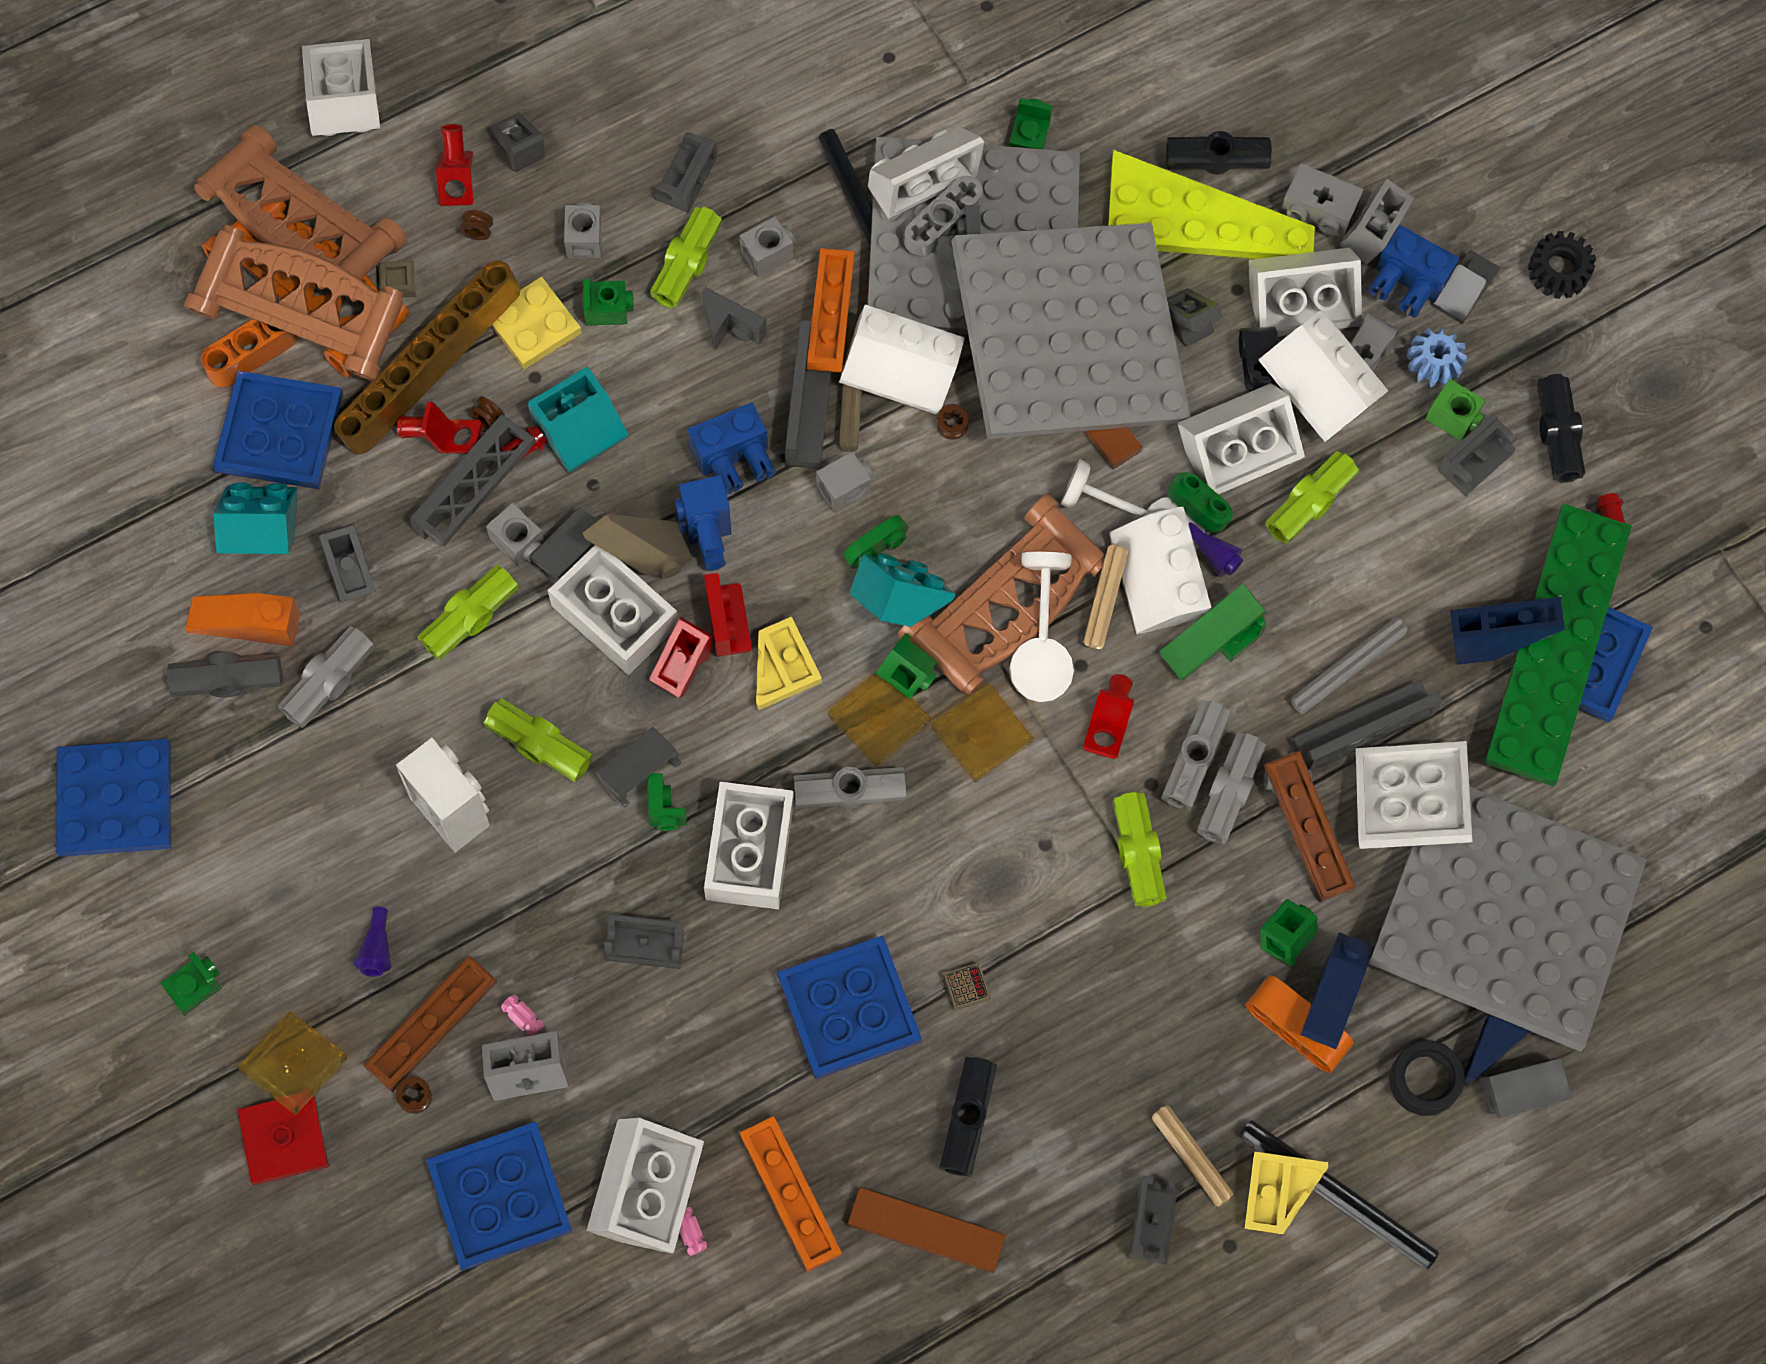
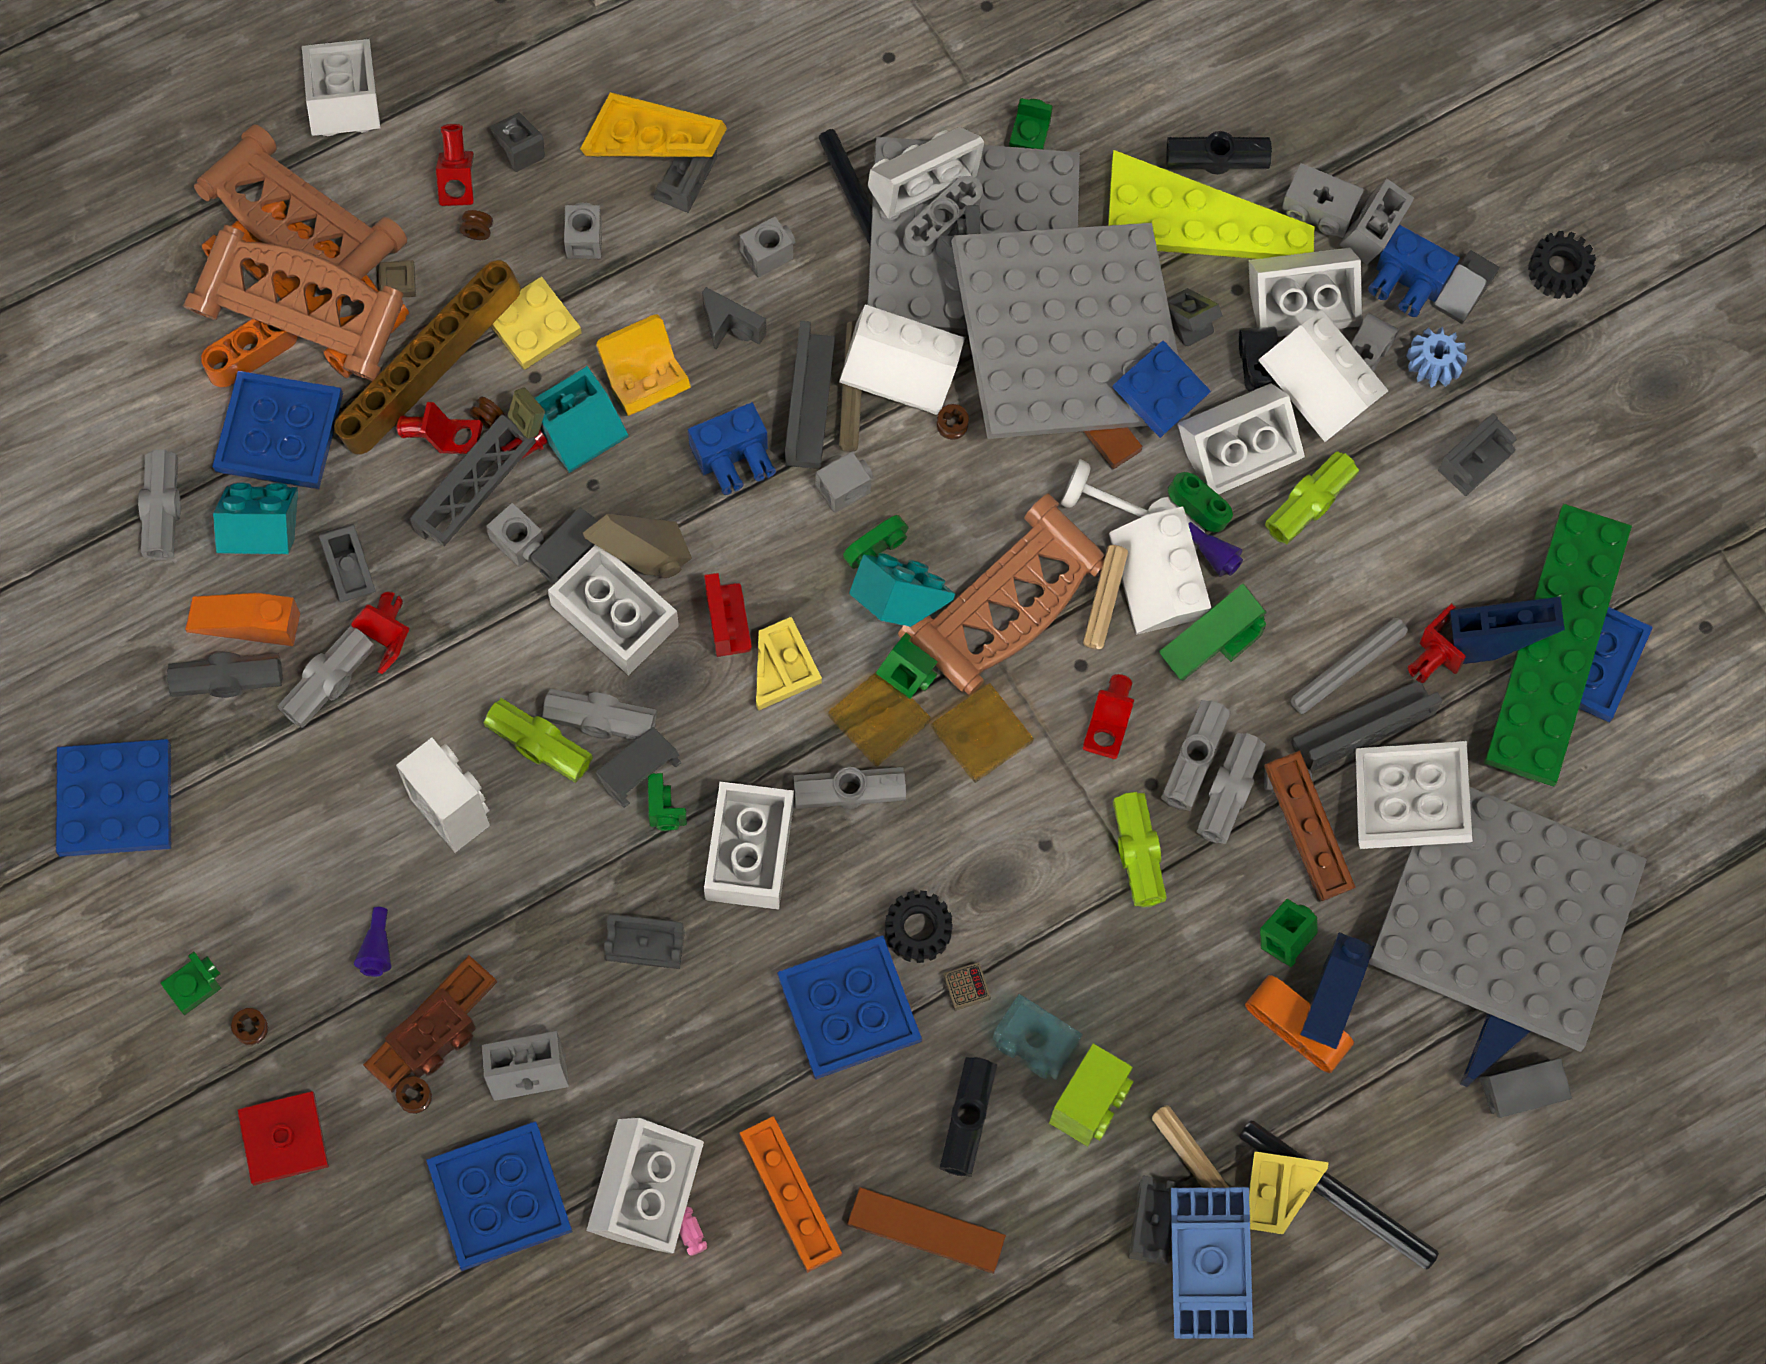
clear yellow plate [238,1011,348,1115] -> none
lime piece [418,565,519,661] -> none
bright pink piece [501,994,544,1036] -> none
green brick [583,279,634,326] -> none
slope [649,617,712,698] -> none
lime piece [650,206,722,309] -> none
blue brick [674,475,732,571] -> none
orange plate [807,248,855,372] -> none
white piece [1009,552,1074,702] -> none
black tyre [1389,1040,1465,1116] -> none
bright green brick [1425,379,1486,441] -> none
black piece [1537,374,1585,483] -> none
red pin [1595,493,1625,523] -> none
none -> light grey piece [138,449,181,560]
none -> reddish brown bush [231,1008,268,1045]
none -> red bracket [351,592,410,674]
none -> copper bracket [385,988,476,1078]
none -> olive tile [507,387,545,439]
none -> light grey piece [542,689,657,740]
none -> yellow wing [580,92,727,157]
none -> yellow bracket [596,314,691,416]
none -> black tyre [885,890,953,963]
none -> clear light blue brick [993,994,1083,1080]
none -> lime brick [1049,1043,1134,1147]
none -> blue plate [1112,340,1211,438]
none -> medium blue plate [1171,1187,1253,1339]
none -> red bracket [1408,603,1466,683]

